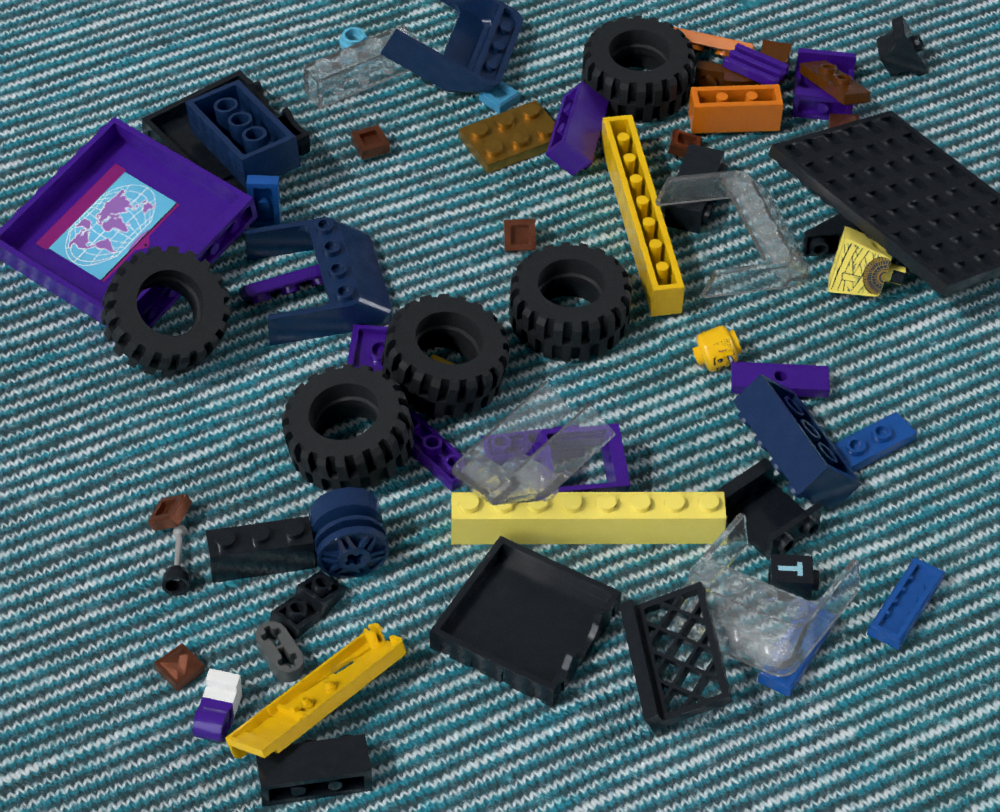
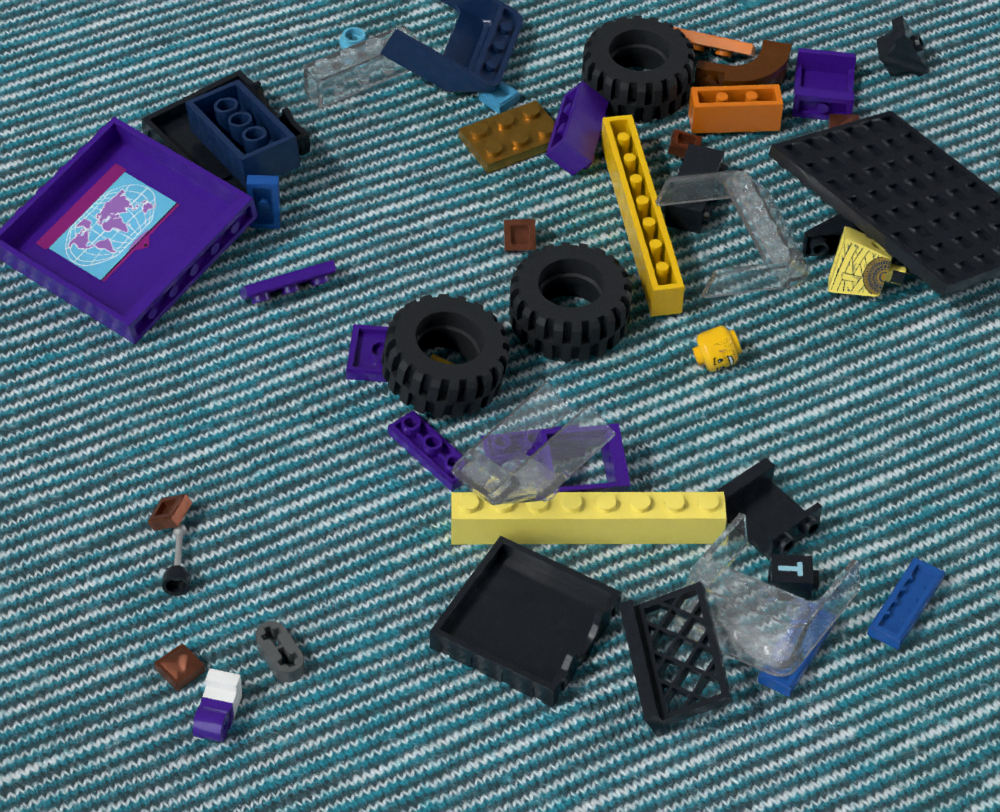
black tyre [101,246,231,376] -> none
black brick [206,516,315,583] -> none
yellow piece [225,623,407,759] -> none
dark blue windscreen [245,217,392,346] -> none
black brick [256,734,372,807] -> none
black slope [270,570,346,640] -> none
black tyre [282,364,414,491] -> none
dark blue wheel [308,487,389,578] -> none
copper plate [351,125,390,160] -> none
dark purple tile [722,43,789,85] -> none
dark purple tile [731,362,830,398] -> none
dark blue brick [733,374,862,511] -> none
reddish brown plate [799,60,871,105] -> none
blue plate [833,412,917,472] -> none

